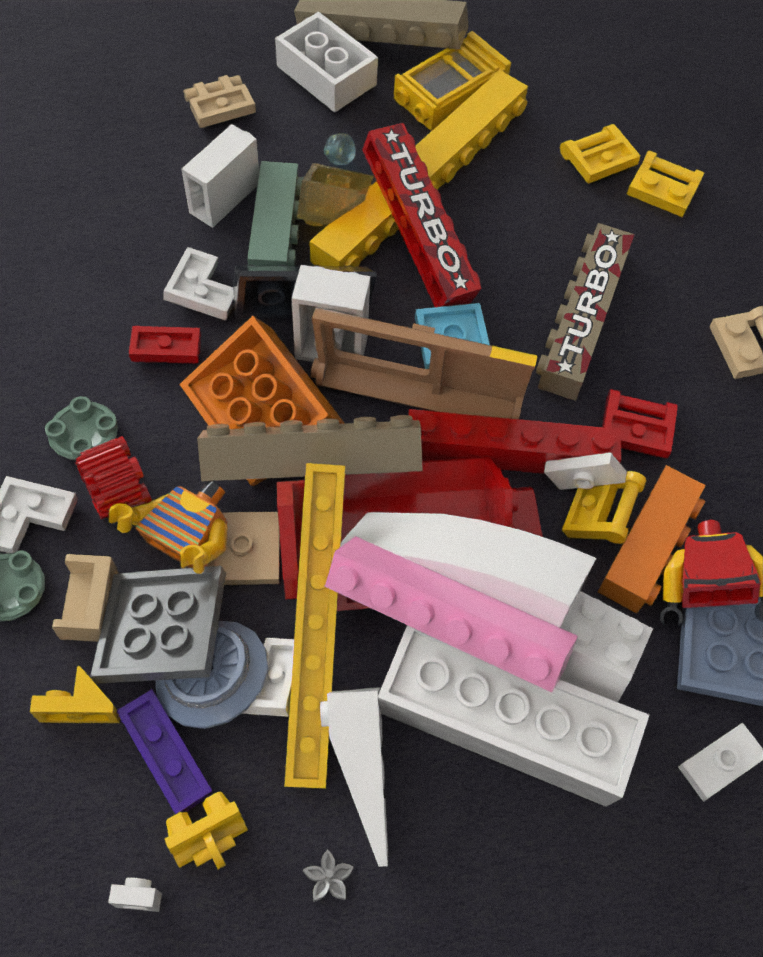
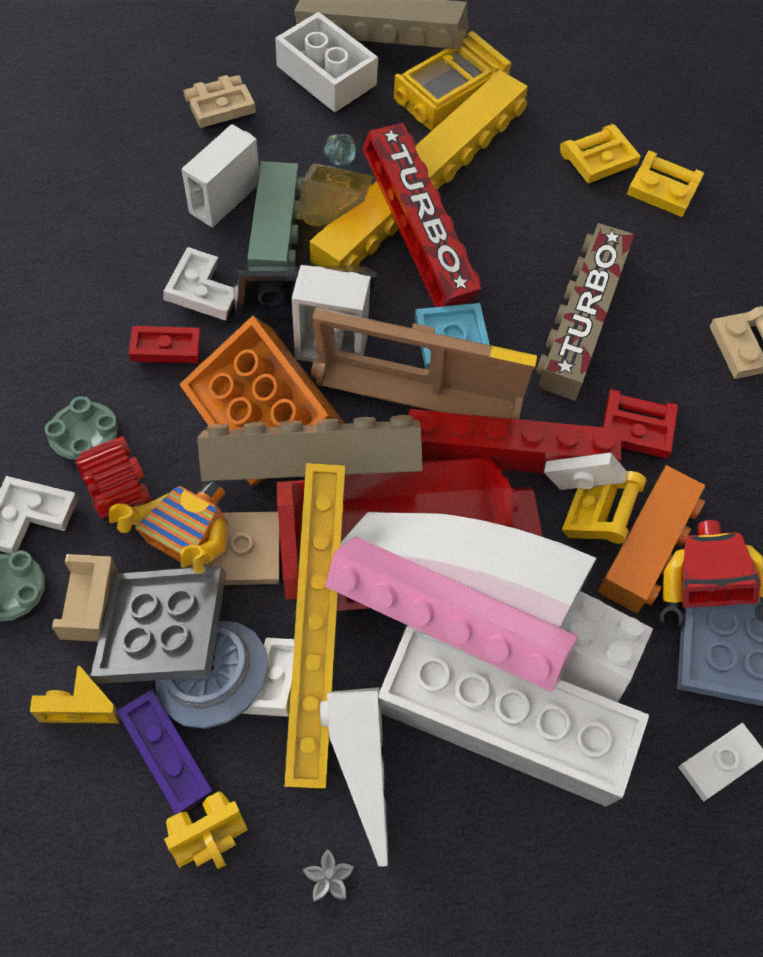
white plate [108,878,162,912] -> none

